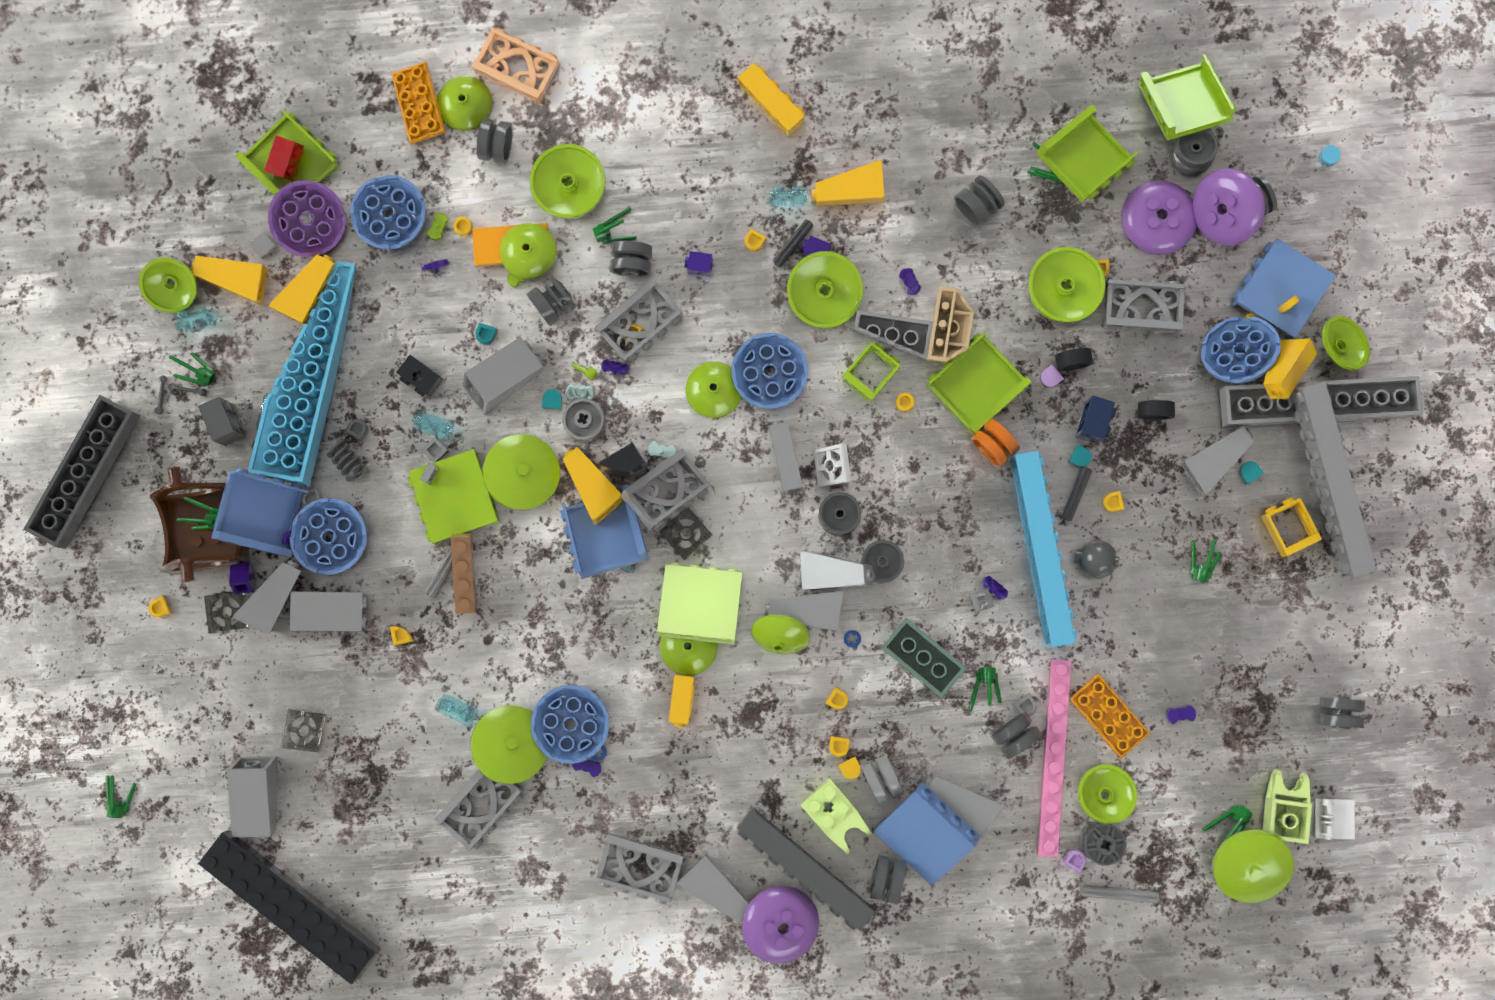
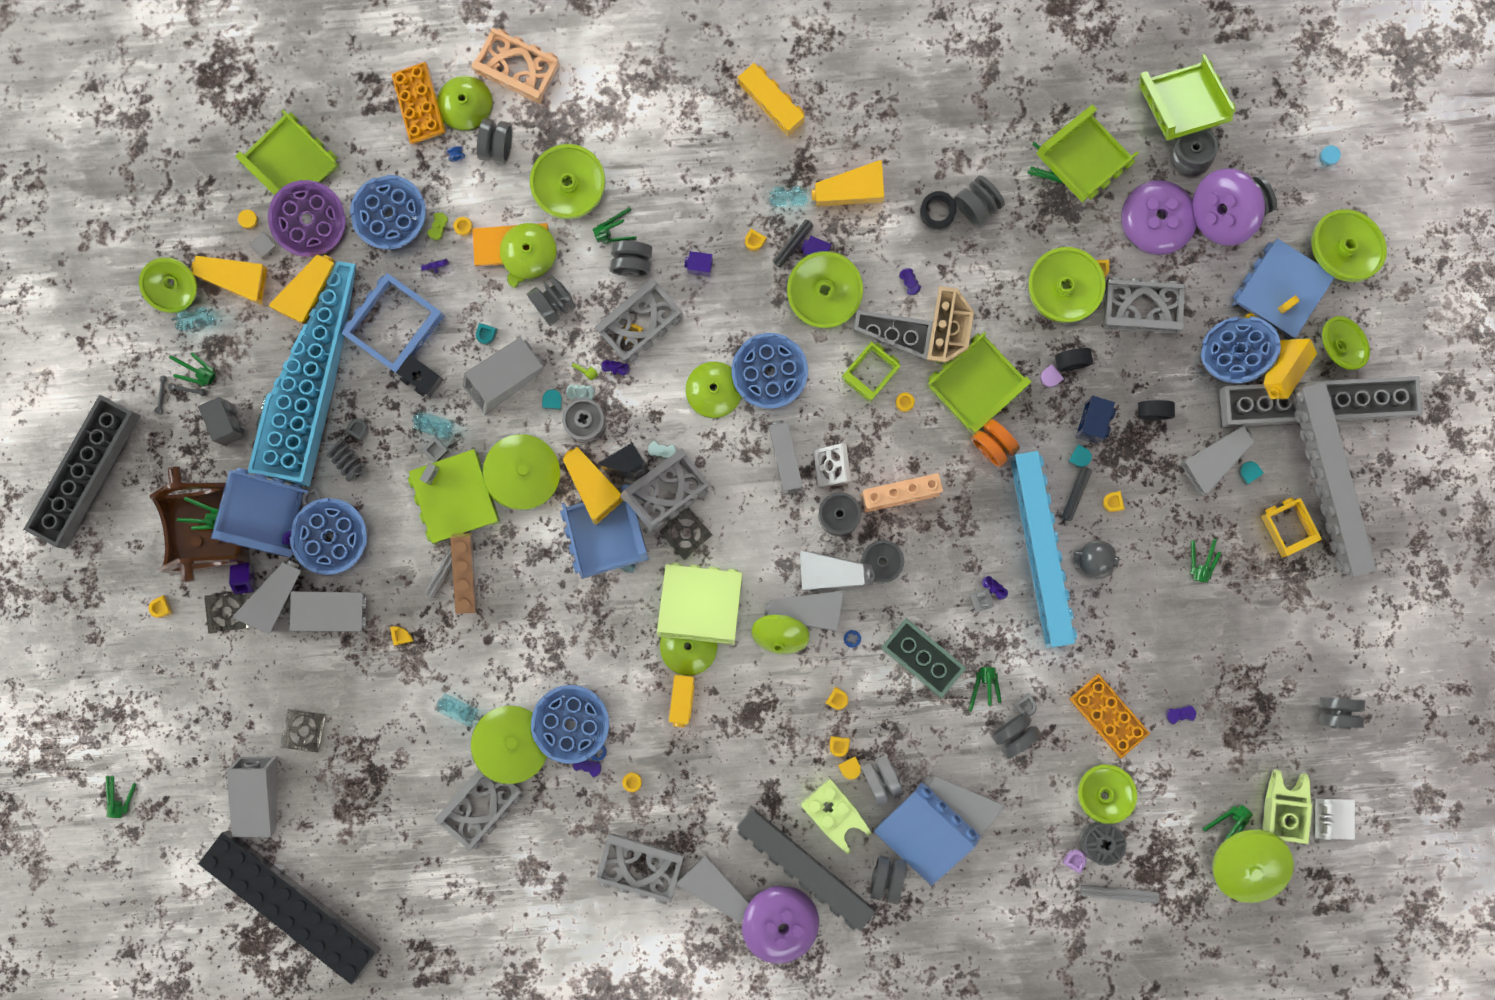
red brick [264,135,304,181] -> none
bright pink plate [1037,659,1071,857] -> none
none -> yellow tile [238,209,258,229]
none -> medium blue window [342,273,445,376]
none -> blue bush [446,146,465,162]
none -> yellow tile [622,772,642,792]
none -> light nougat fence [860,473,943,513]
none -> black tyre [920,191,957,229]
none -> lime dish [1311,209,1387,282]

